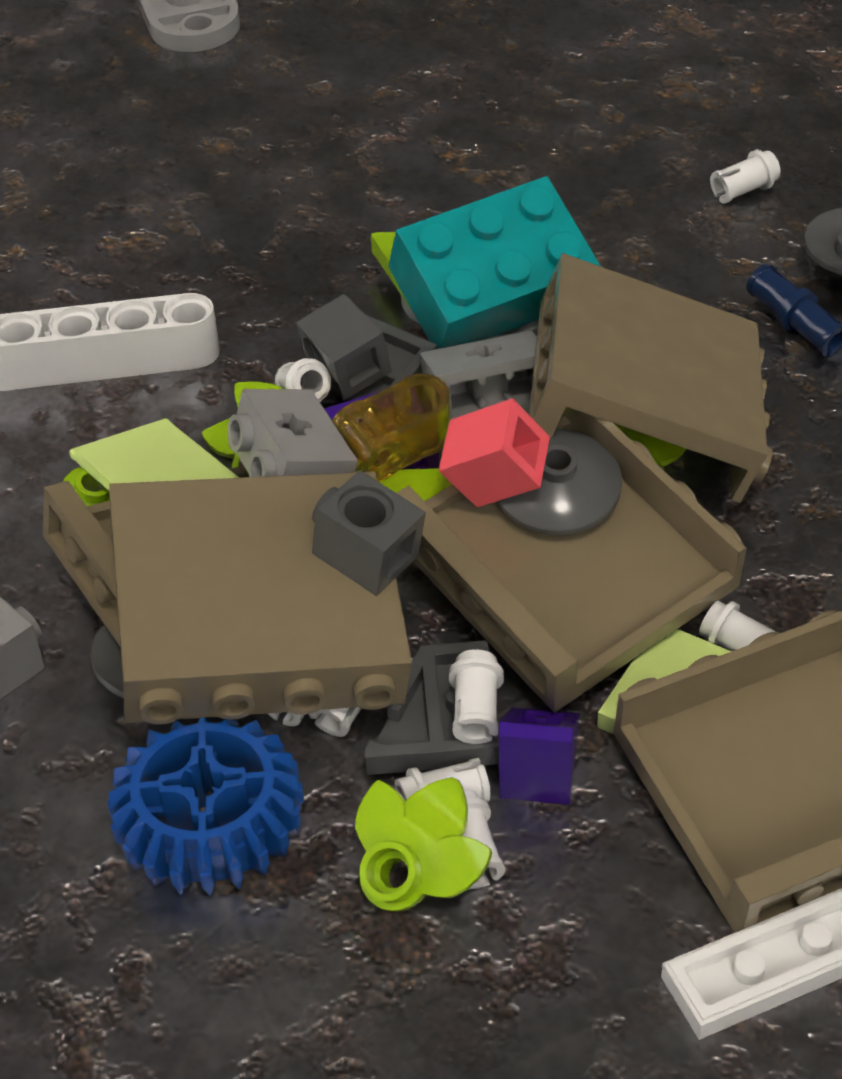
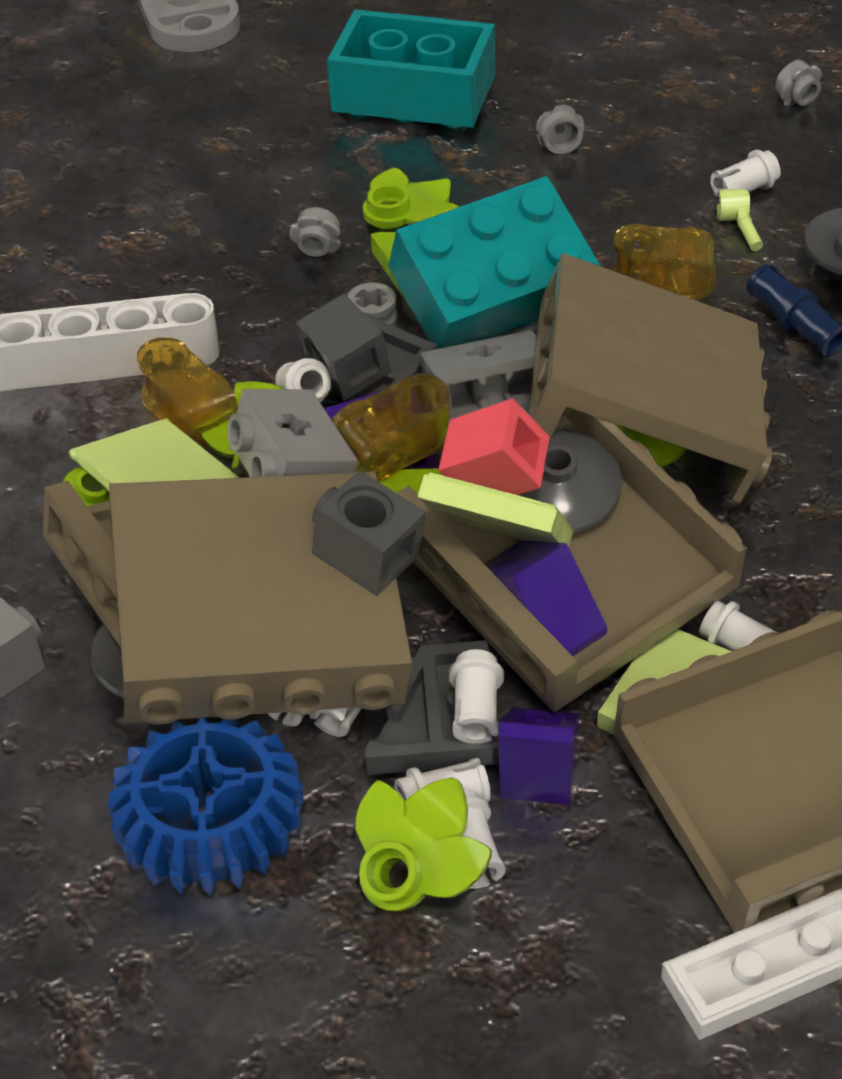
none -> clear yellow piece [137,337,238,440]
none -> light grey plate [289,207,341,257]
none -> teal brick [327,9,495,128]
none -> light grey bush [347,282,397,326]
none -> lime plate [363,167,459,231]
none -> yellowish green tile [417,472,574,547]
none -> dark purple slope [485,540,607,656]
none -> light grey plate [536,105,584,154]
none -> clear yellow piece [611,224,717,300]
none -> yellowish green hand [717,189,763,251]
none -> light grey plate [775,60,822,106]

